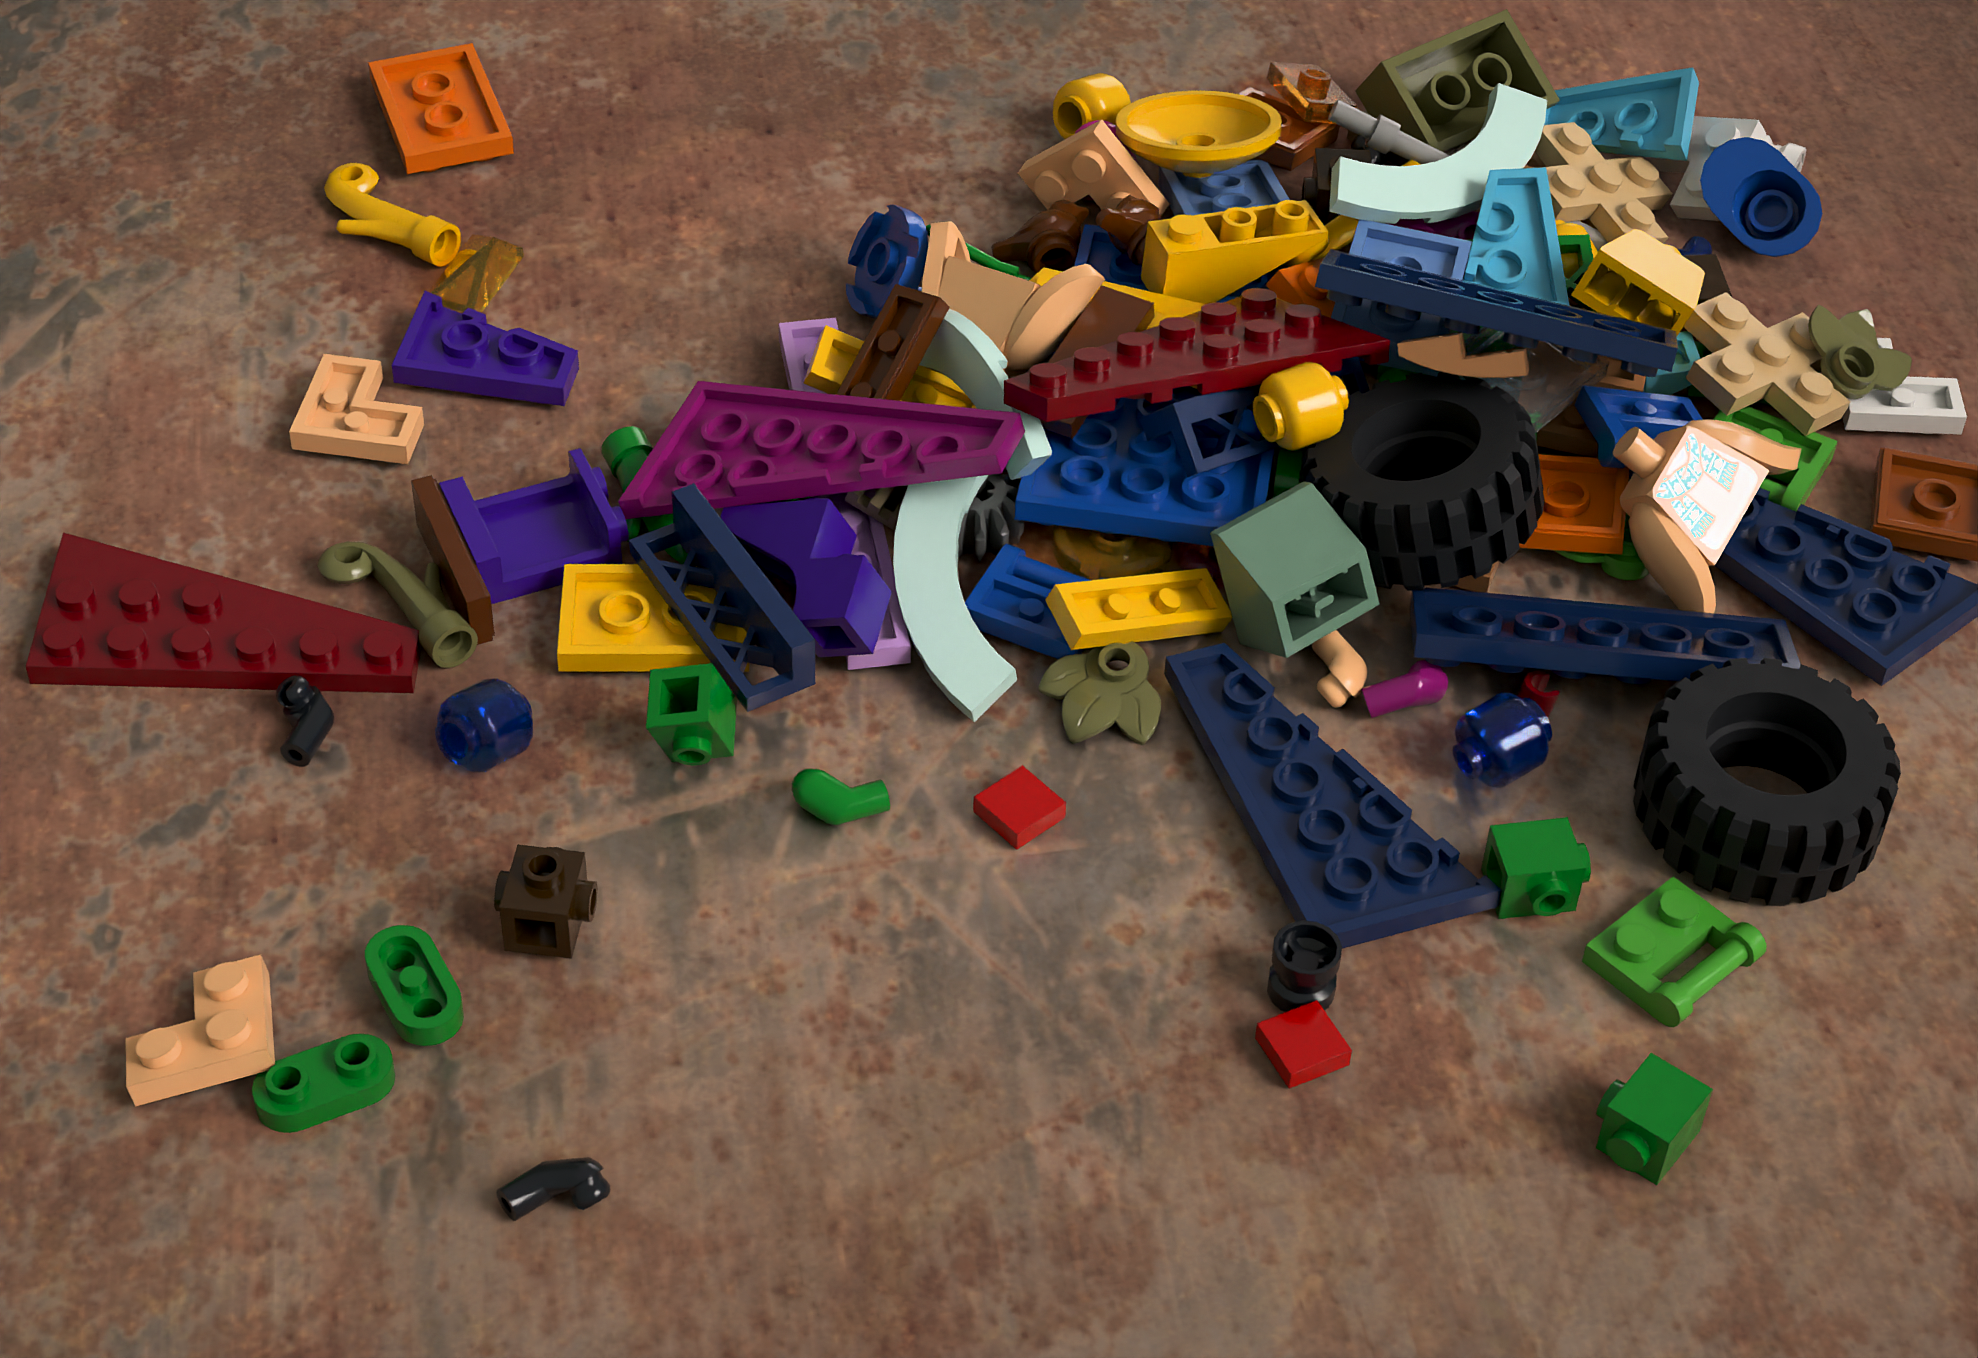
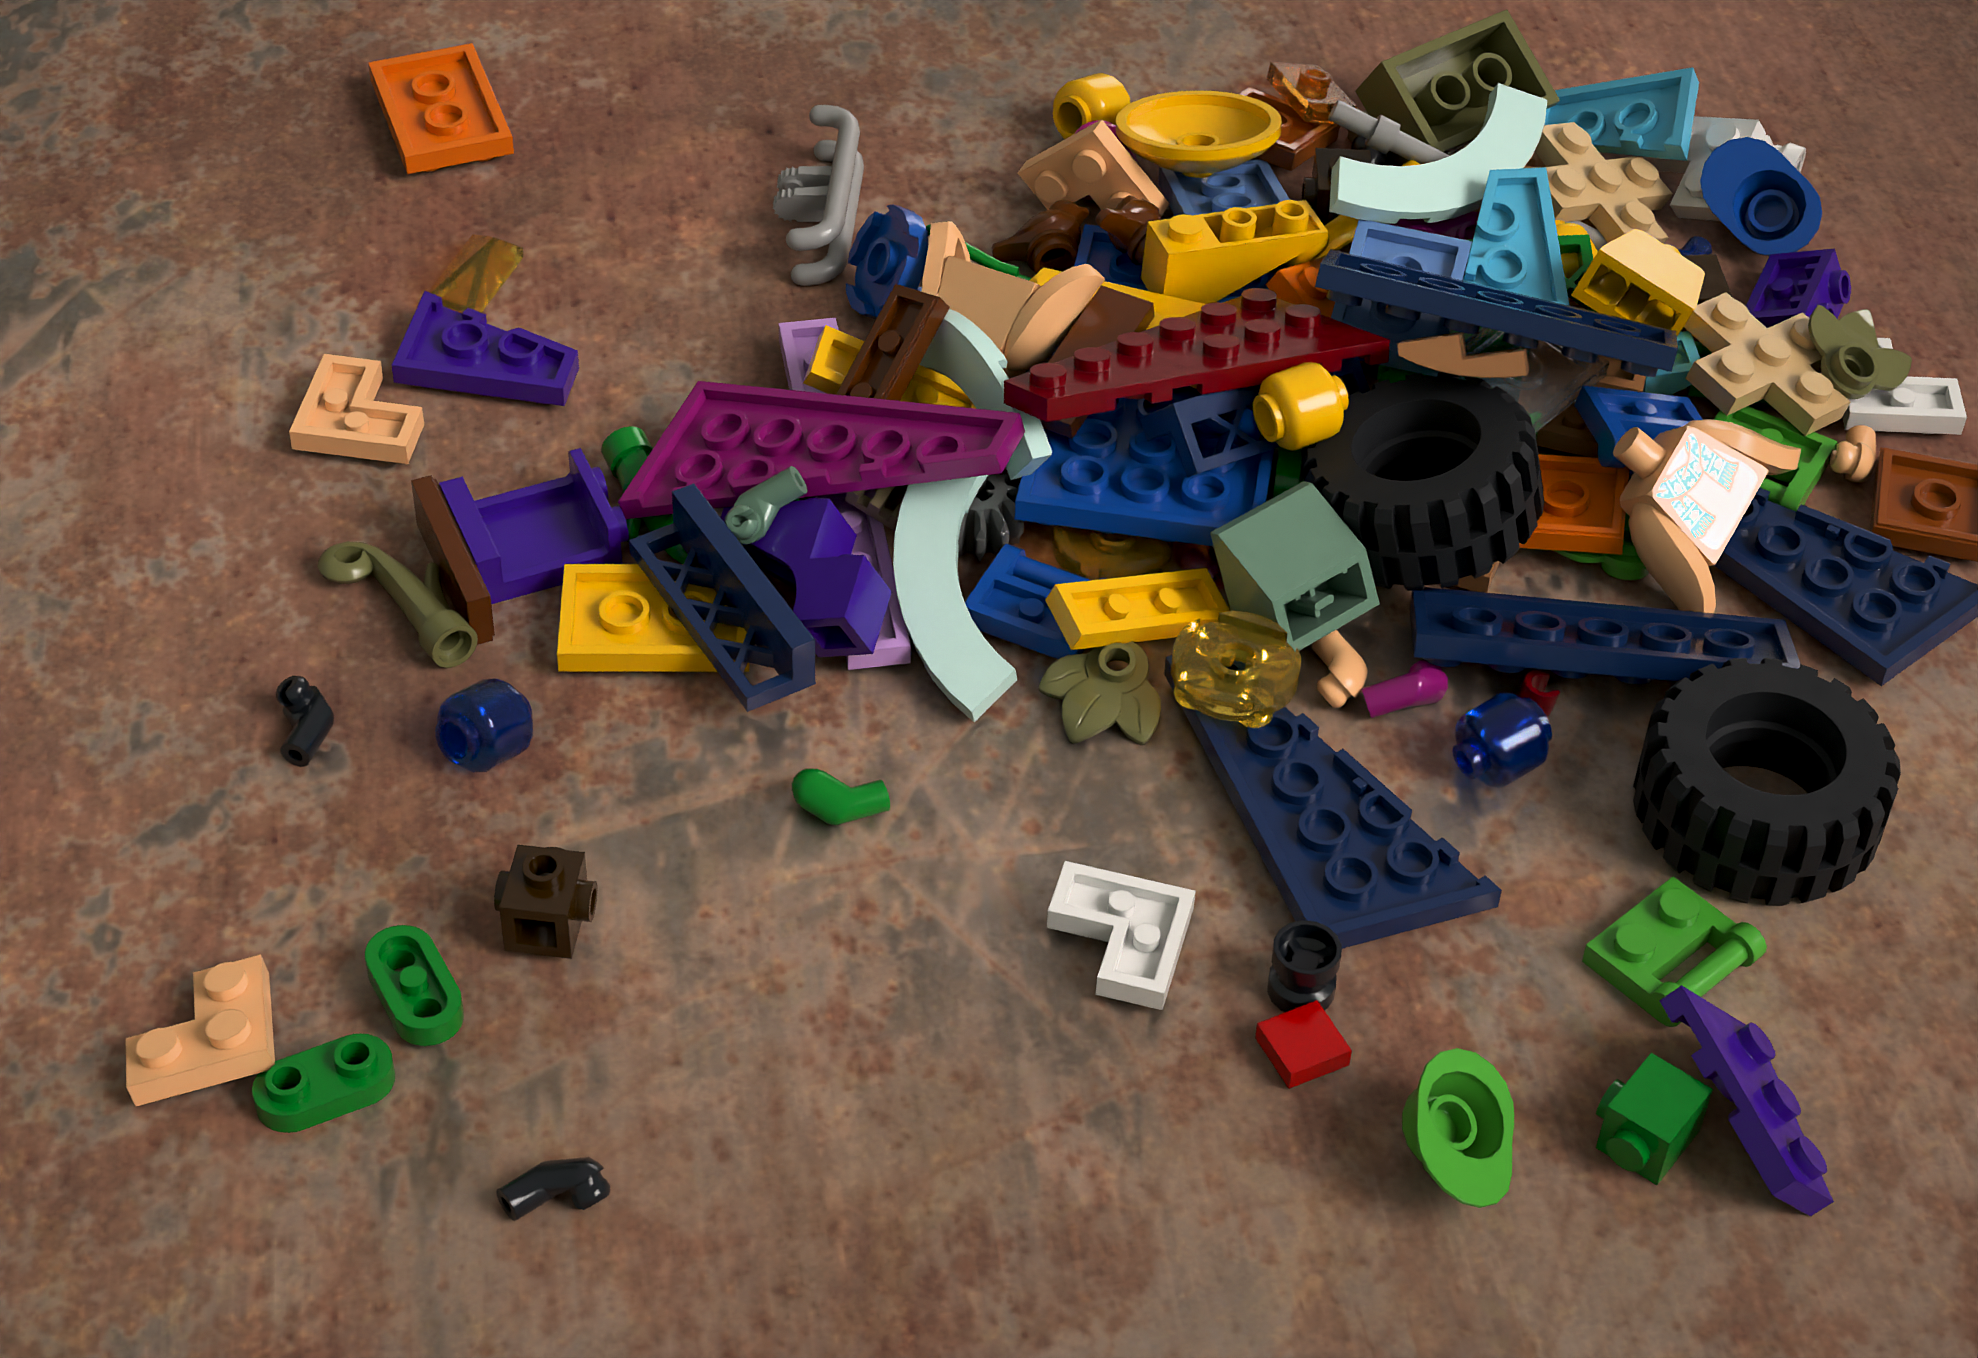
dark red wing [25,532,422,693] -> none
yellow plant [324,163,461,267] -> none
green brick [646,663,737,766] -> none
red tile [973,765,1066,850] -> none
green brick [1481,817,1591,919] -> none
none -> sand green arm [724,466,807,544]
none -> light grey piece [773,105,864,286]
none -> white plate [1047,861,1196,1010]
none -> clear yellow plate [1171,611,1301,728]
none -> bright green piece [1402,1048,1514,1208]
none -> dark purple wing [1659,985,1834,1217]
none -> dark purple bracket [1746,248,1851,328]
none -> light nougat arm [1830,425,1876,483]

